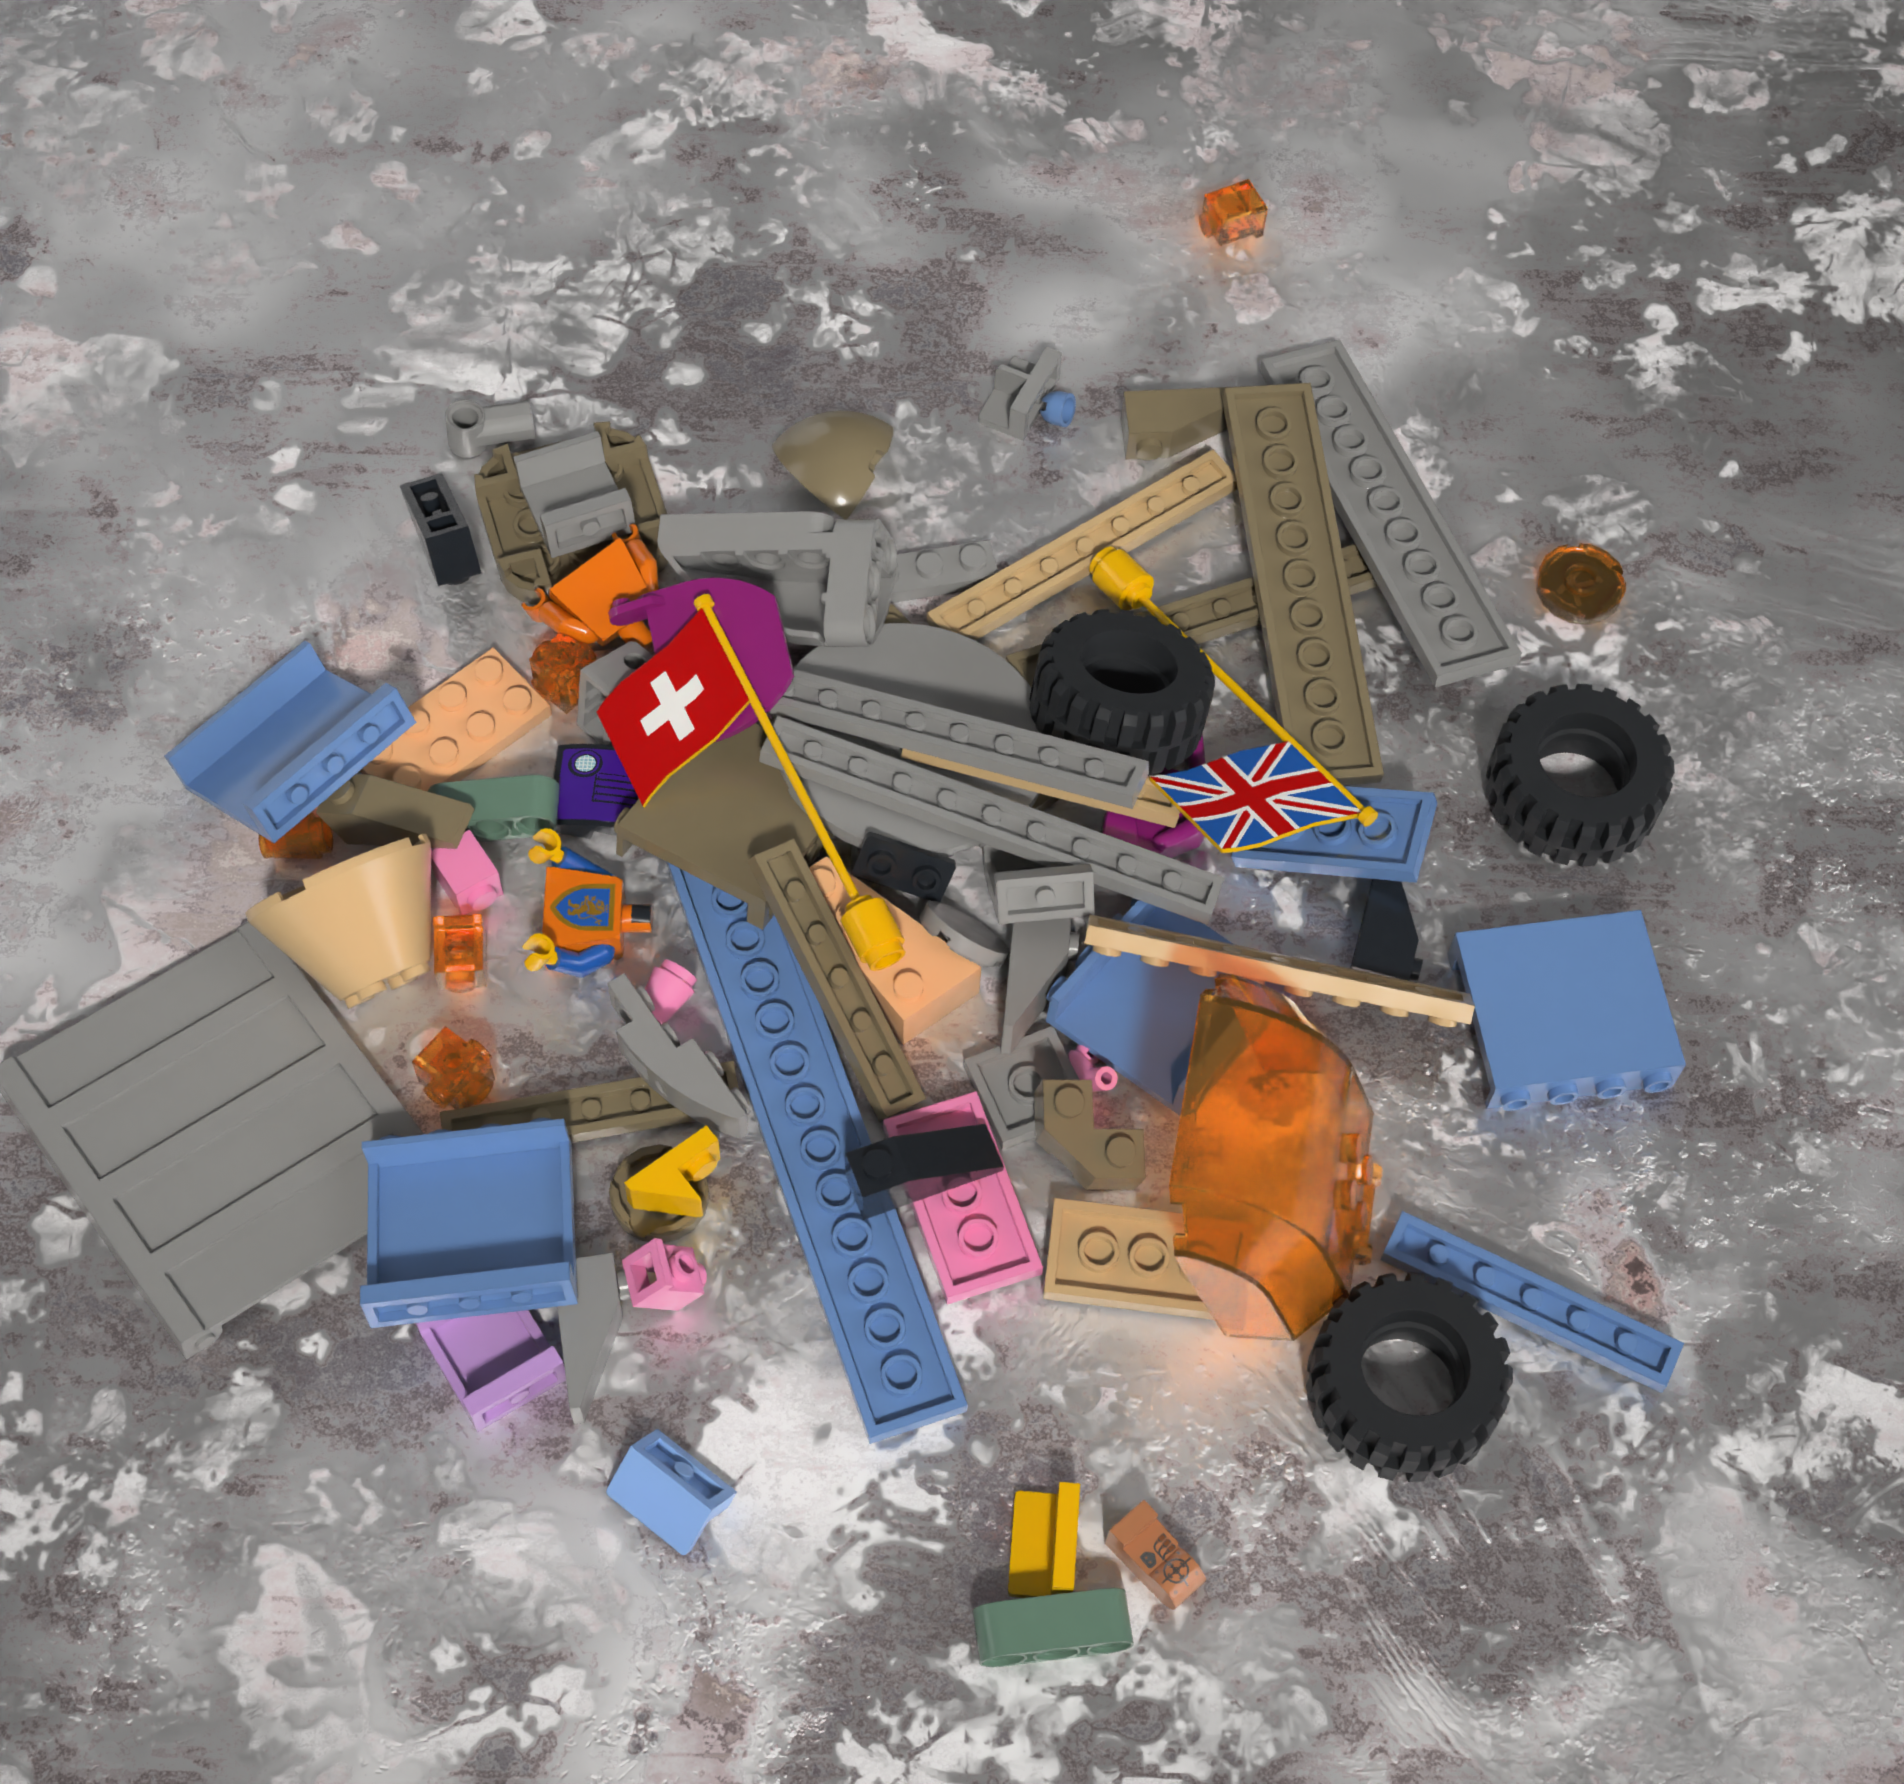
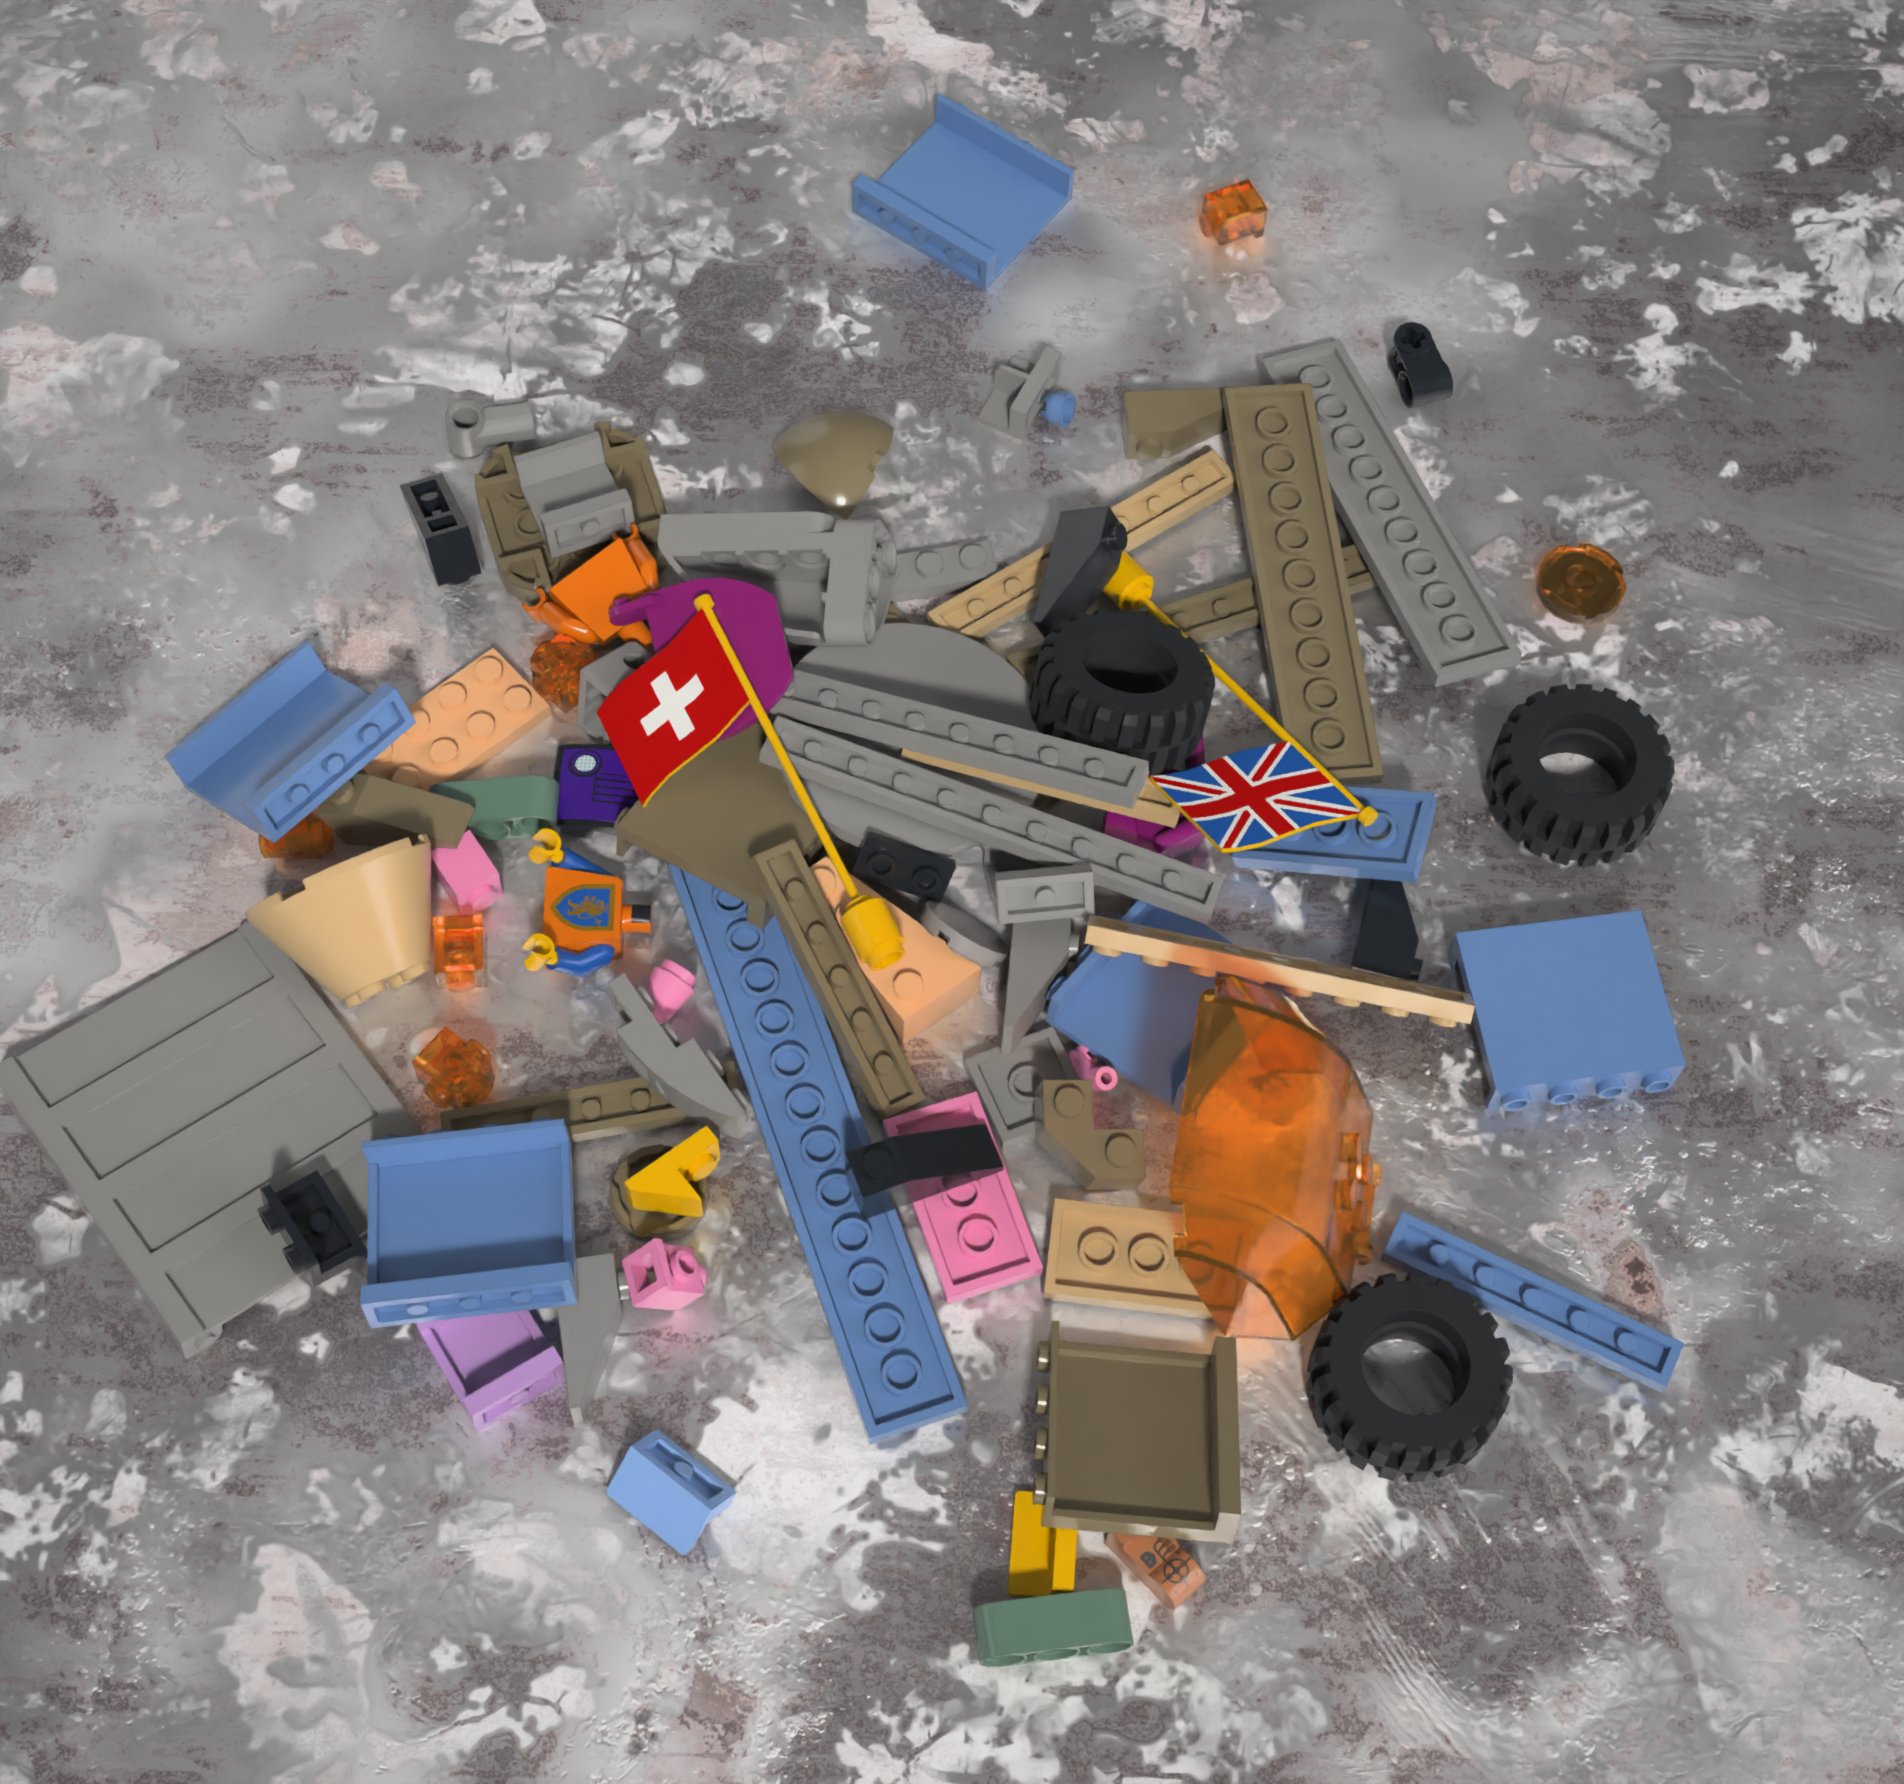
none -> black bracket [257,1170,367,1287]
none -> medium blue panel [852,94,1074,291]
none -> dark tan panel [1032,1321,1241,1544]
none -> black slope [1033,506,1128,638]
none -> black piece [1387,322,1453,408]

